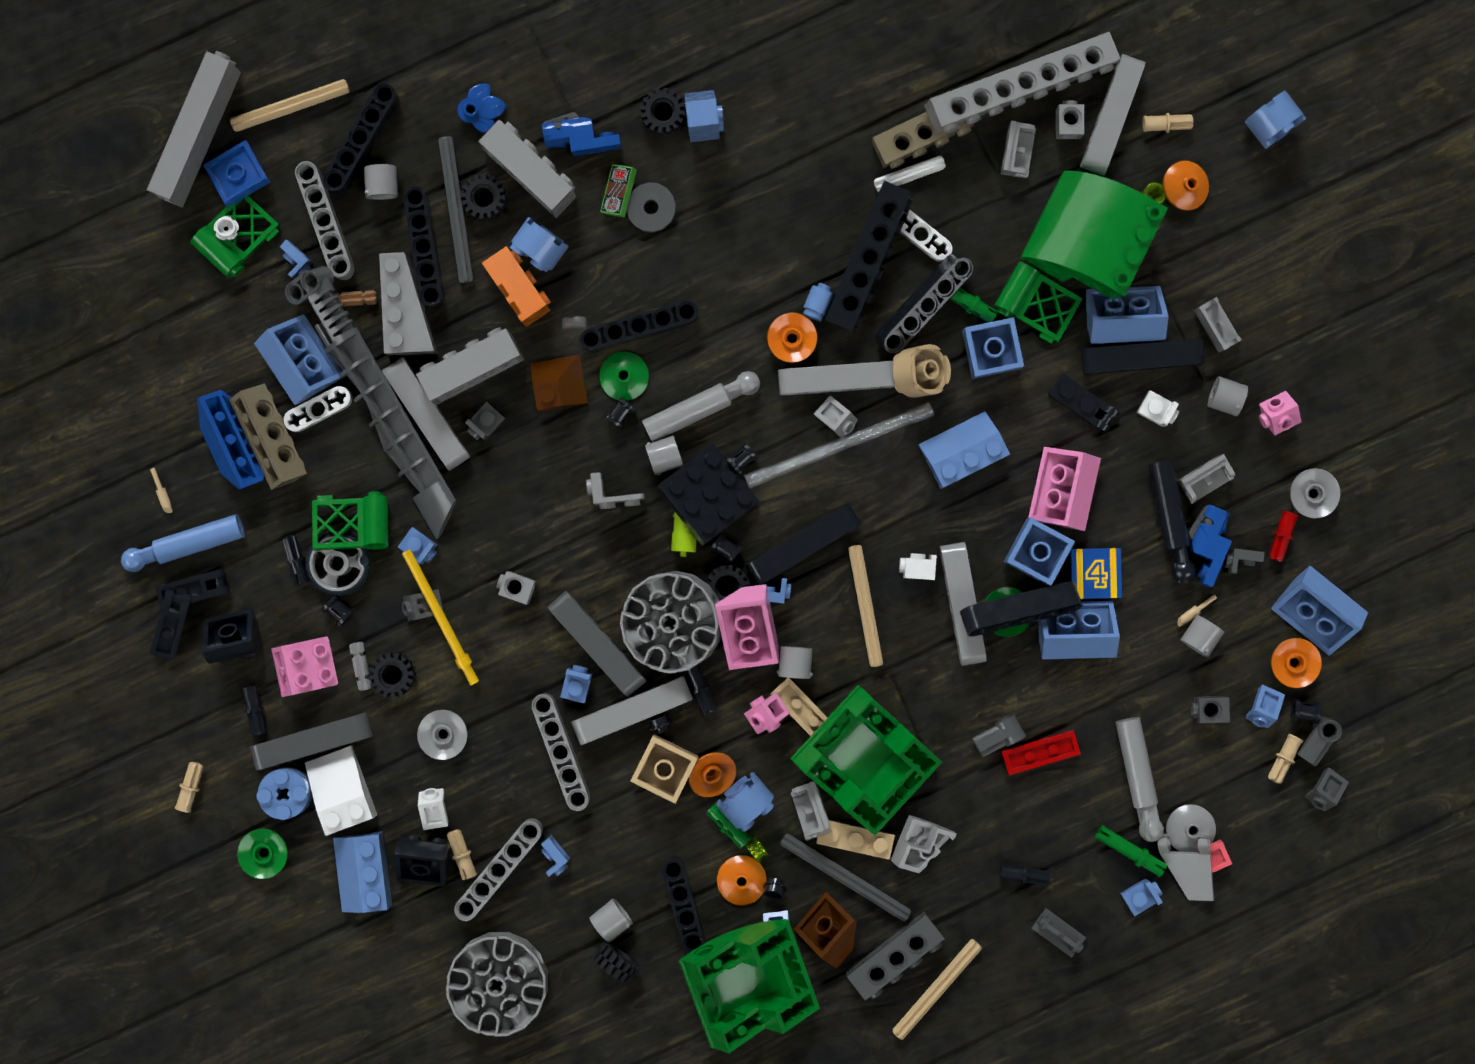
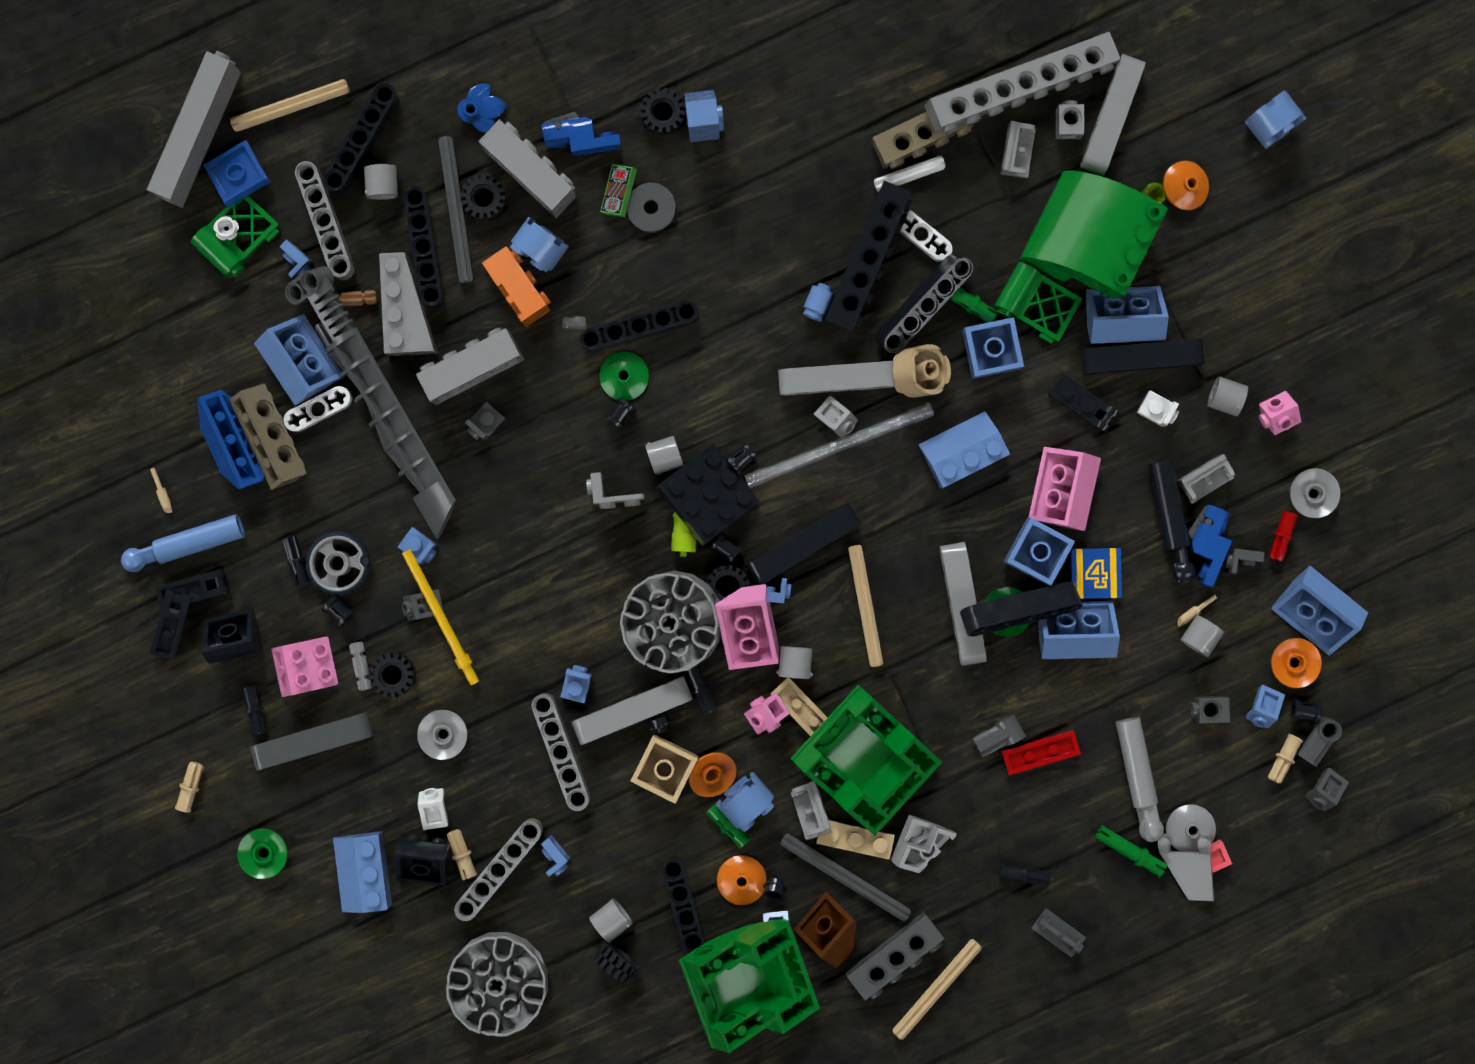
medium blue brick [257,767,313,820] -> none
white slope [305,745,377,836] -> none
green piece [312,492,389,551] -> none
light grey beam [382,357,470,471] -> none
light grey brick [496,571,537,605] -> none
reddish brown slope [531,355,589,412] -> none
dark grey beam [547,590,647,698] -> none
light grey piece [642,371,760,442] -> none
clear neon green bush [746,837,769,862] -> none
orange dish [767,313,817,363] -> none
white brick [899,553,937,580] -> none
medium blue bracket [1120,878,1163,916] -> none
tan axle [1142,113,1194,133] -> none
light grey hinge [1194,297,1242,353] -> none

